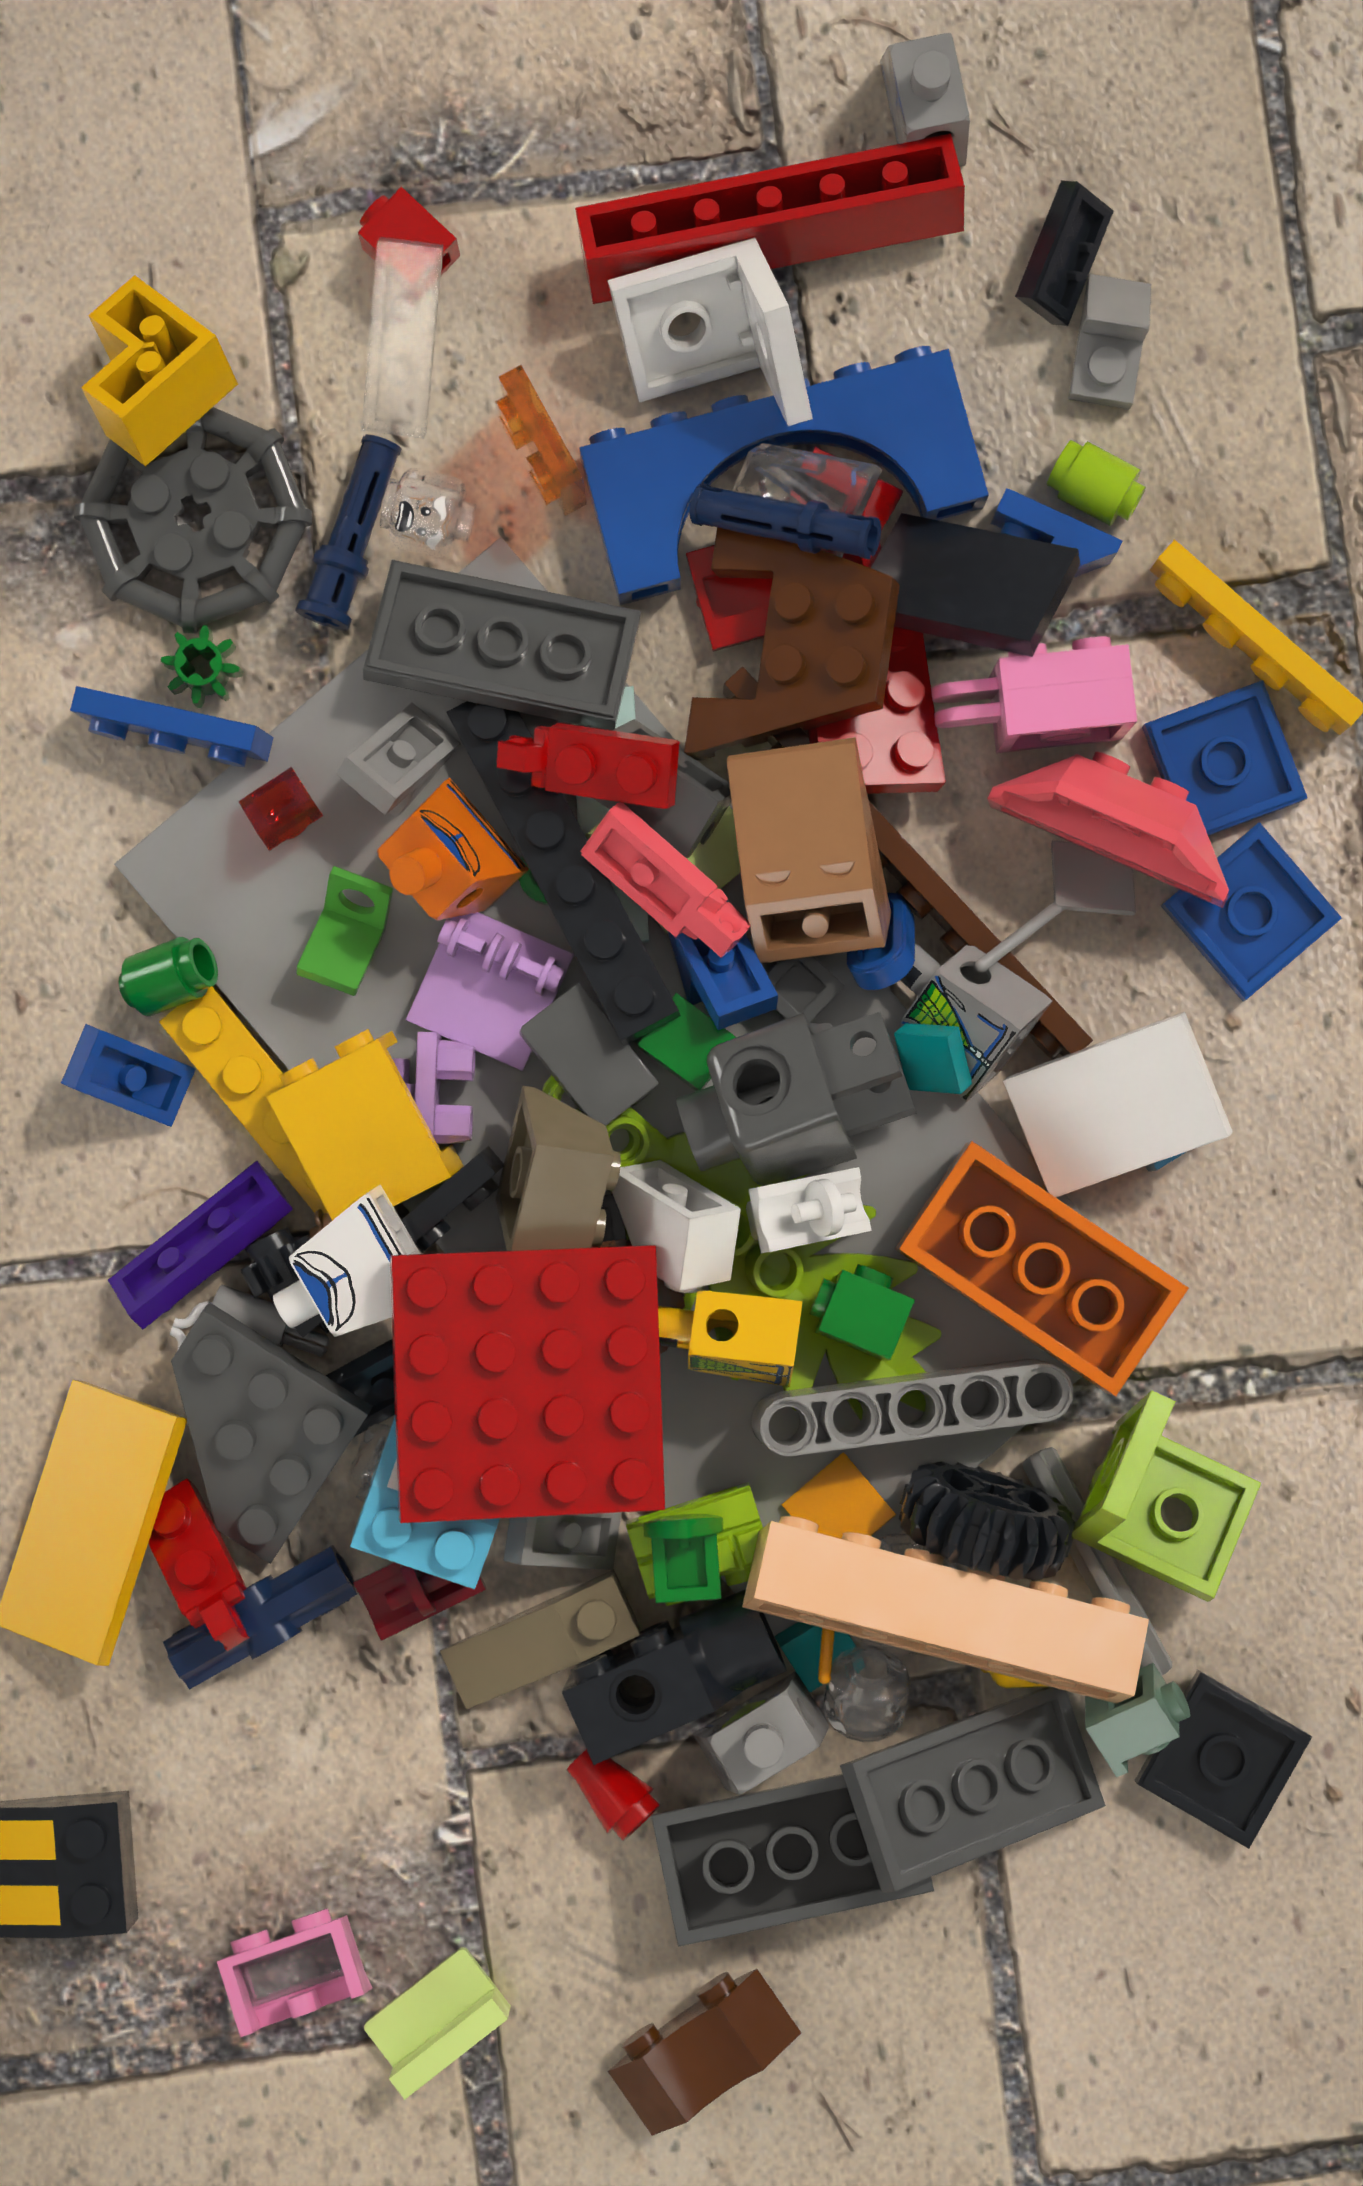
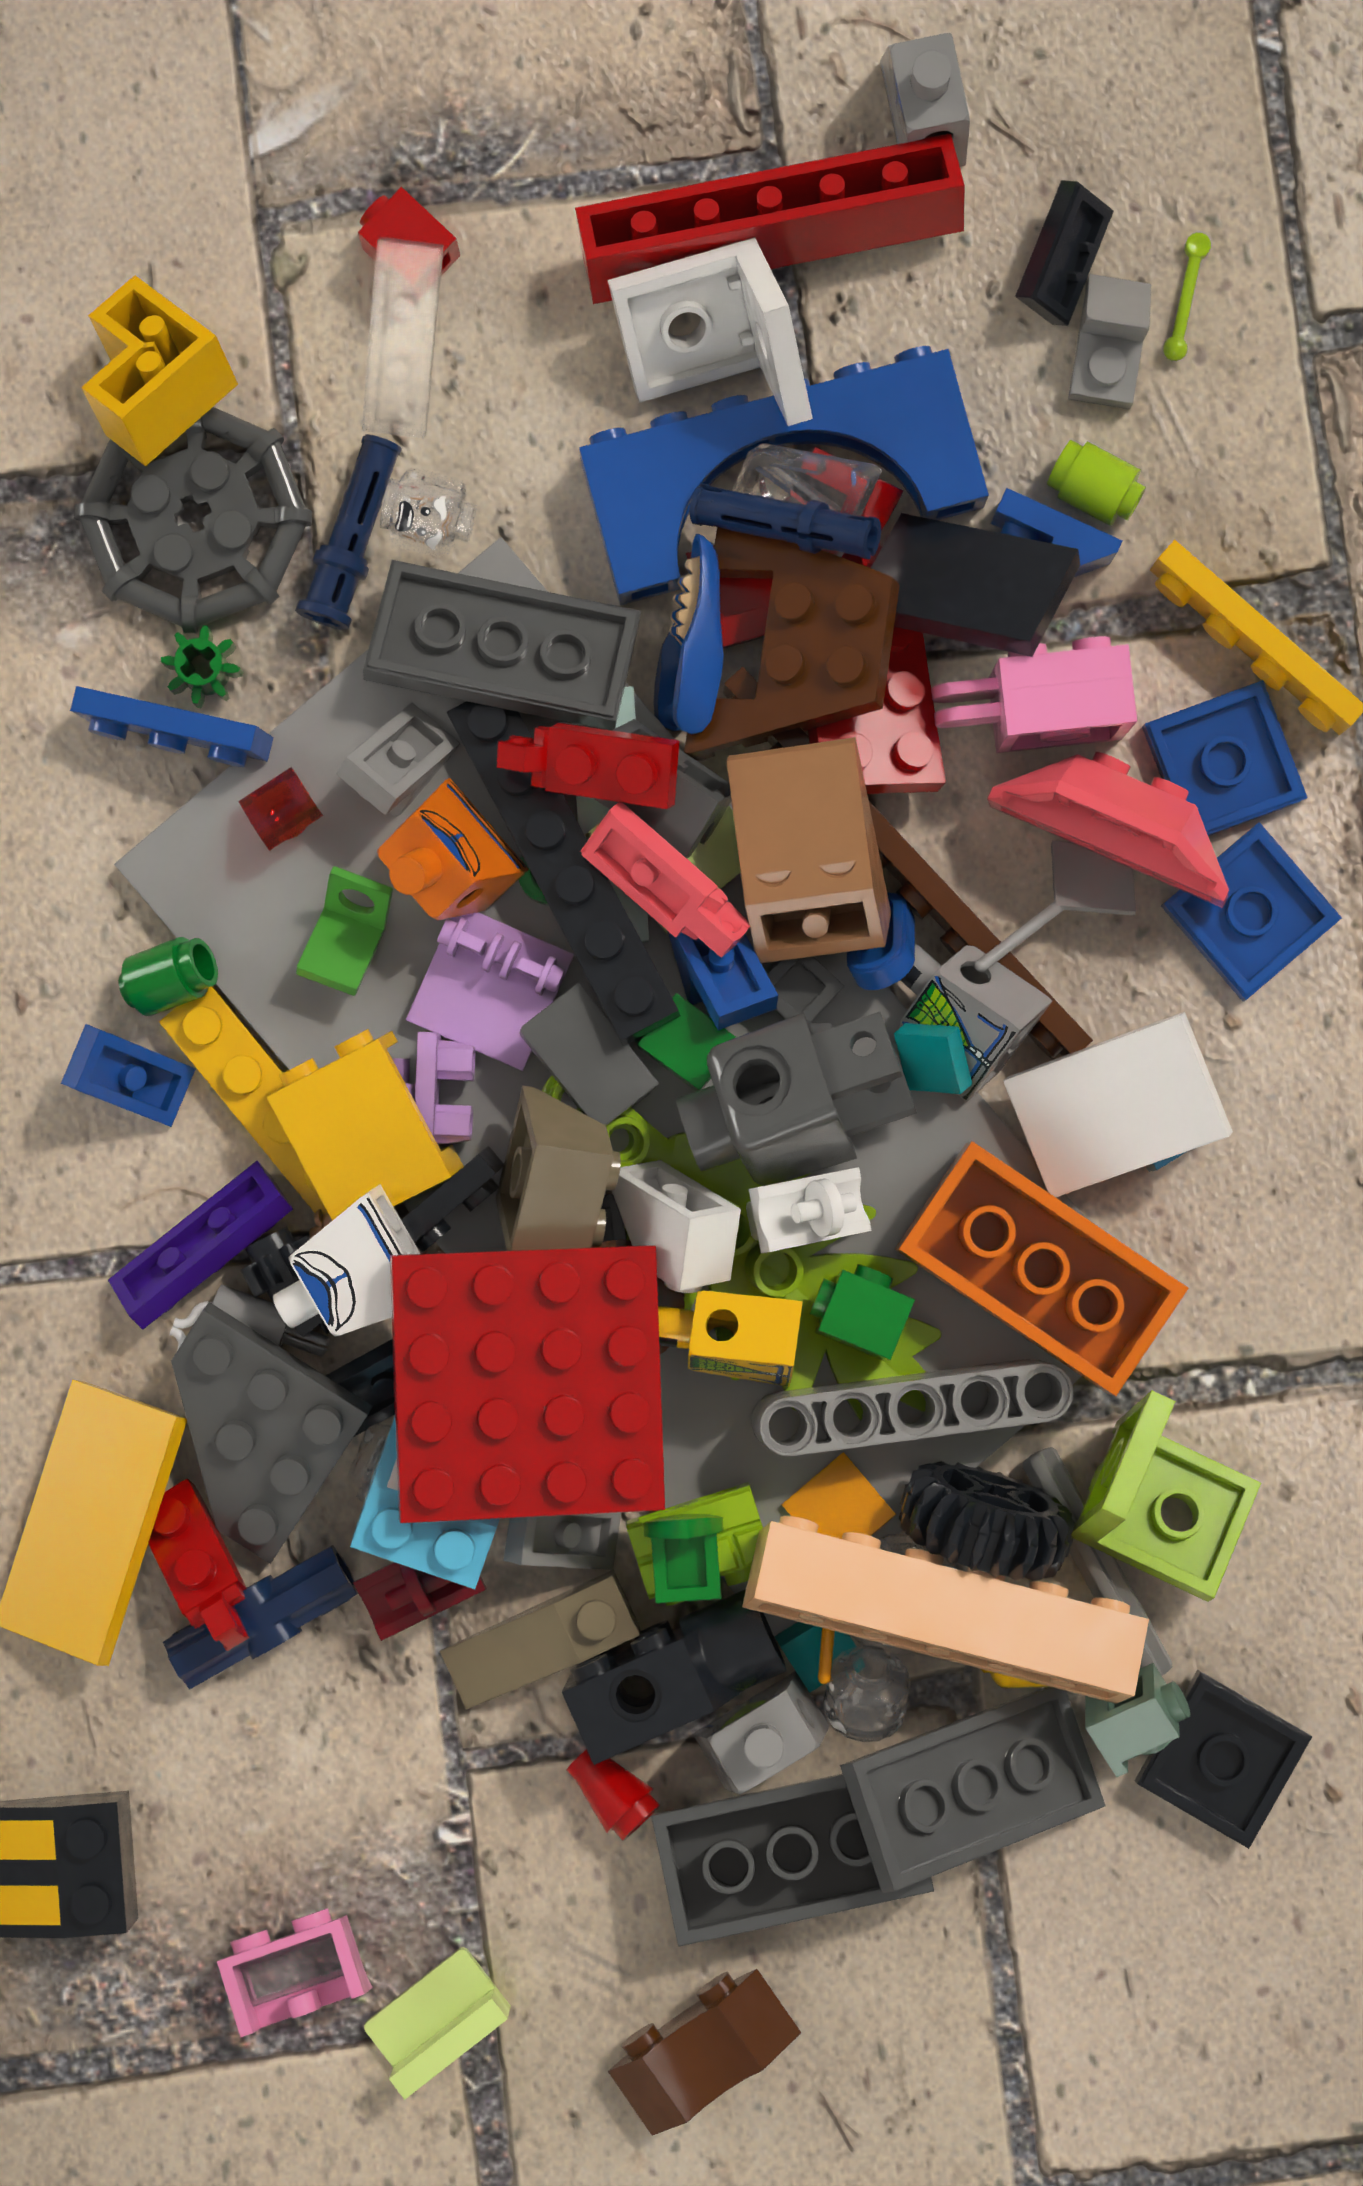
clear orange plate [495,365,587,516] -> none
none -> blue animal [653,534,724,734]
none -> lime hinge [1163,232,1211,361]

